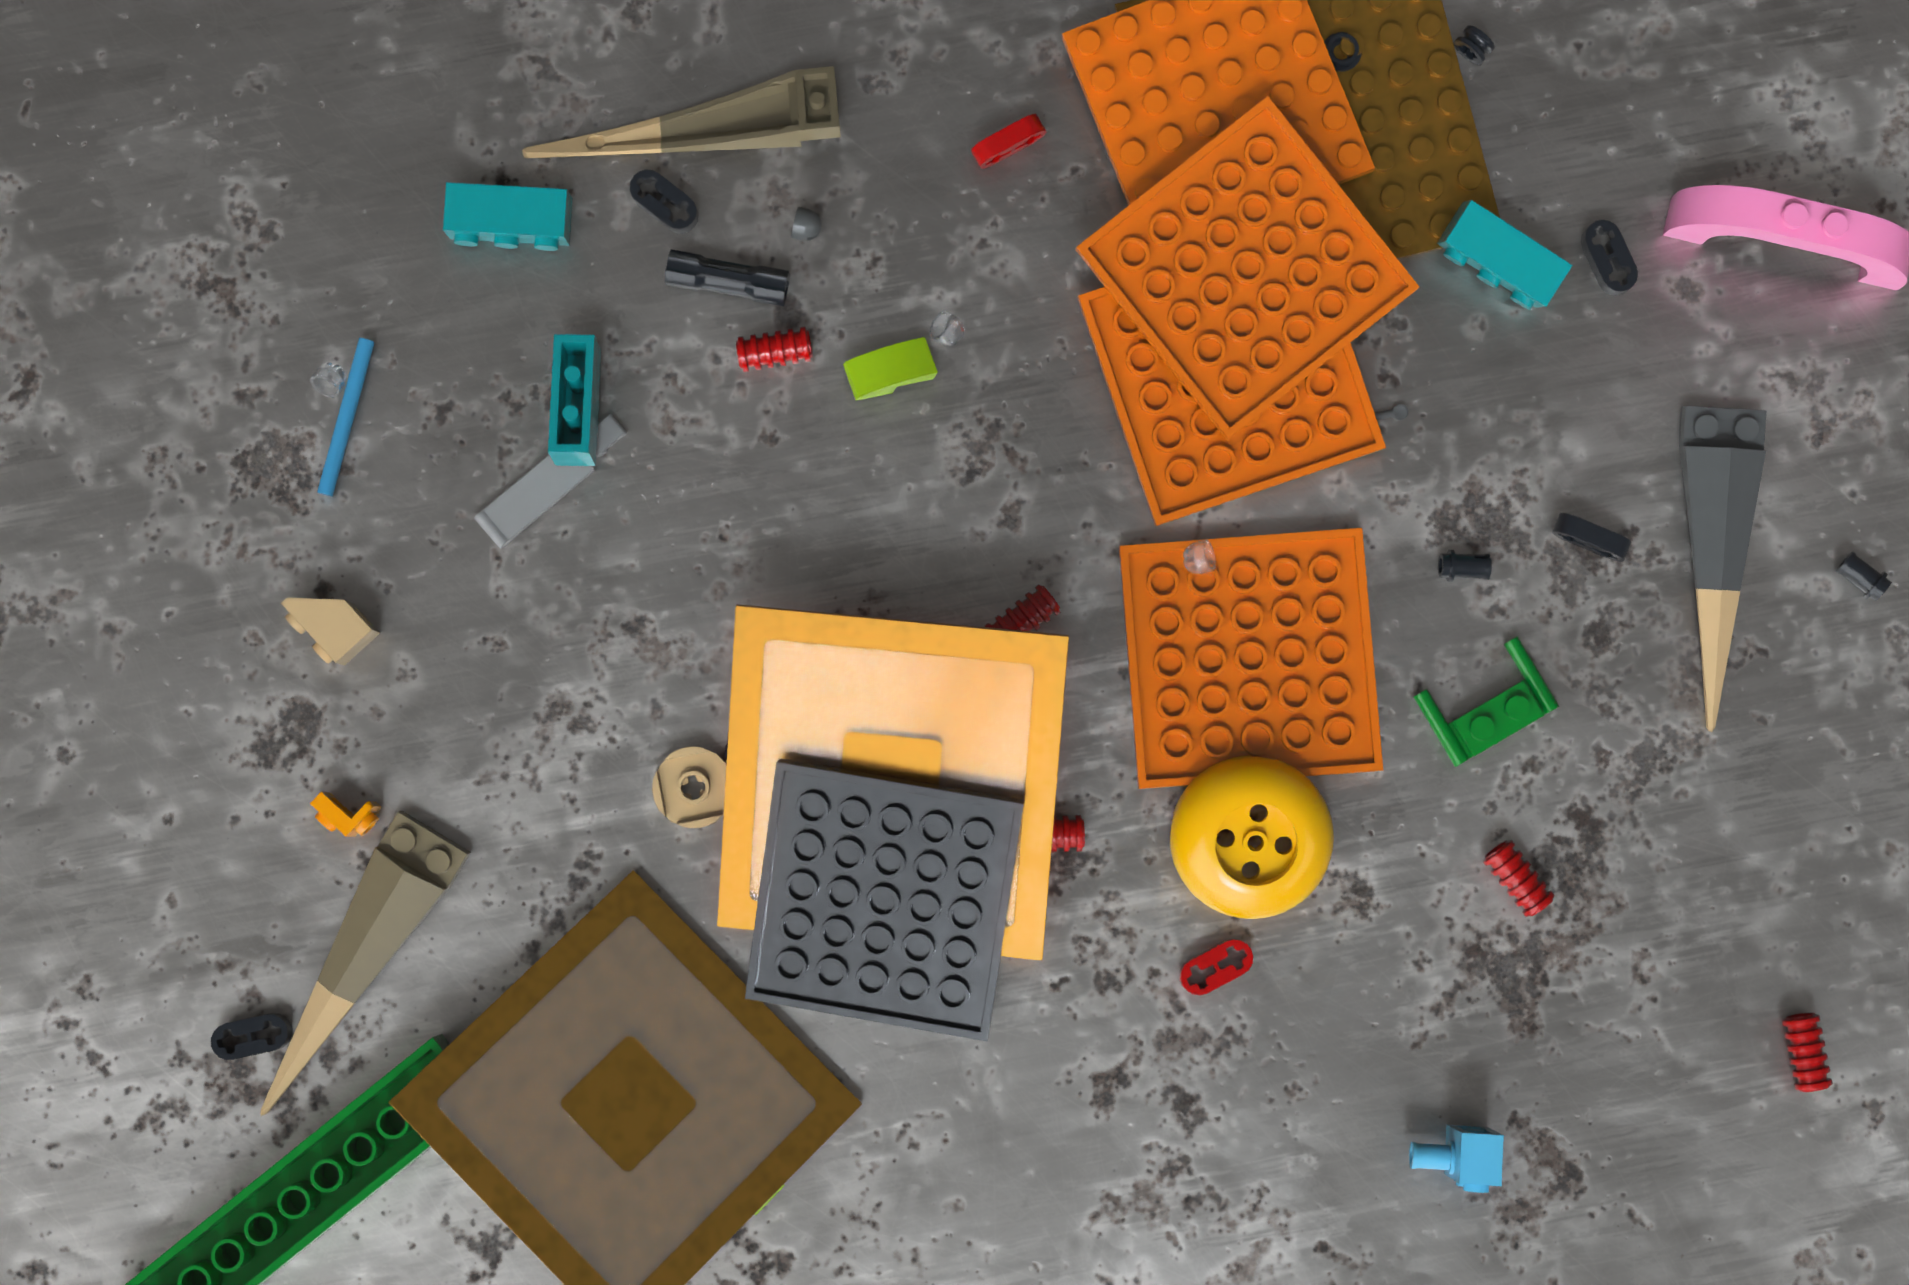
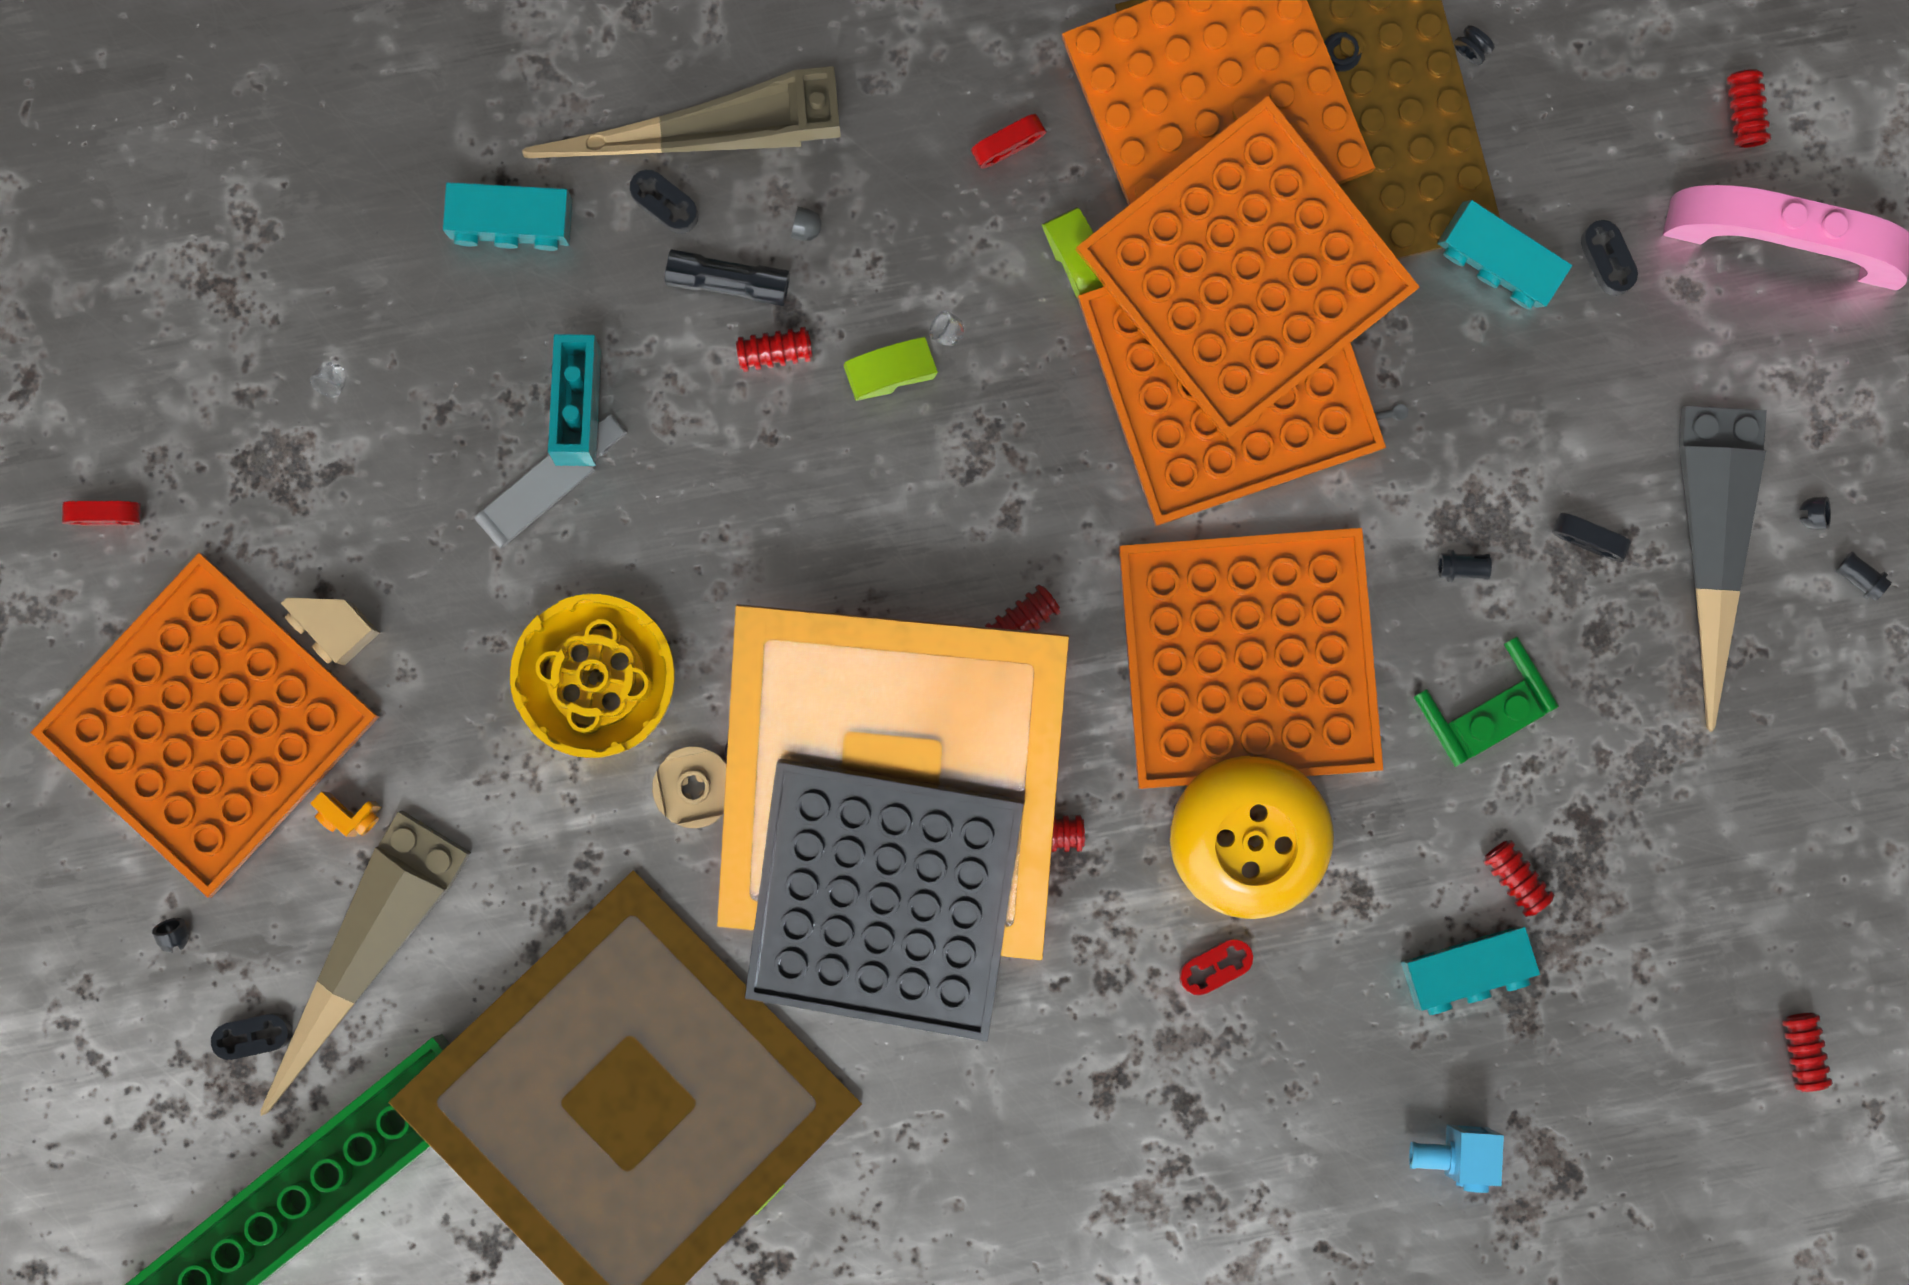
dark azure bar [317,338,375,497] -> none
clear hinge [1183,539,1216,574] -> none
none -> orange plate [30,553,379,898]
none -> red beam [62,501,141,526]
none -> black hinge [152,918,189,953]
none -> yellow brick [510,594,675,758]
none -> lime slope [1041,207,1104,299]
none -> teal brick [1401,926,1540,1015]
none -> red piece [1726,69,1771,148]
none -> black hinge [1799,497,1831,529]

